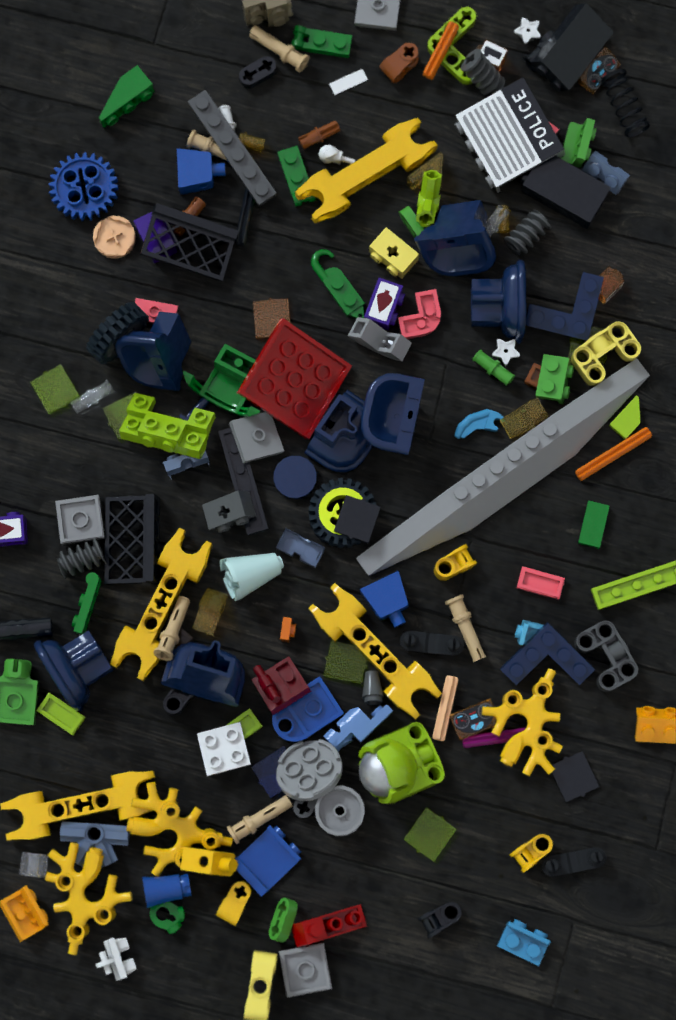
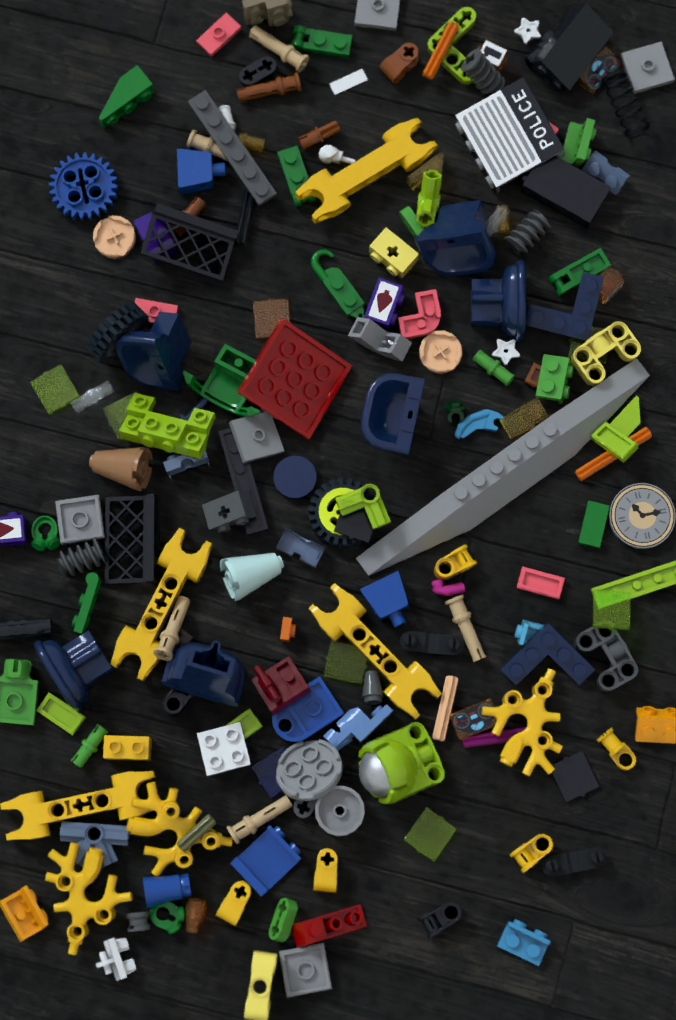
clear brick [19,852,48,878] -> none
yellow torso [180,847,238,876] -> none
clear yellow slope [192,588,228,637] -> none
dark blue piece [304,390,373,472] -> none
none -> green piece [31,515,60,551]
none -> bright green pin [71,724,109,768]
none -> medium nougat cone [89,447,153,491]
none -> yellow brick [103,735,152,761]
none -> dark grey wheel [126,911,150,932]
none -> olive axle [177,814,216,852]
none -> clear orange cone [185,898,208,933]
none -> coral plate [196,13,241,57]
none -> dark orange pin [237,72,302,102]
none -> yellow piece [313,848,338,893]
none -> lime piece [335,484,391,530]
none -> light nougat tile [419,331,462,374]
none -> dark pink arm [431,579,465,596]
none -> dark green plate [444,400,466,422]
none -> green plate [548,248,612,297]
none -> lime tile [591,421,638,463]
none -> clear neon green piece [593,589,630,631]
none -> yellow connector [597,727,636,771]
none -> tile [609,483,676,549]
none -> light grey plate [621,41,675,94]

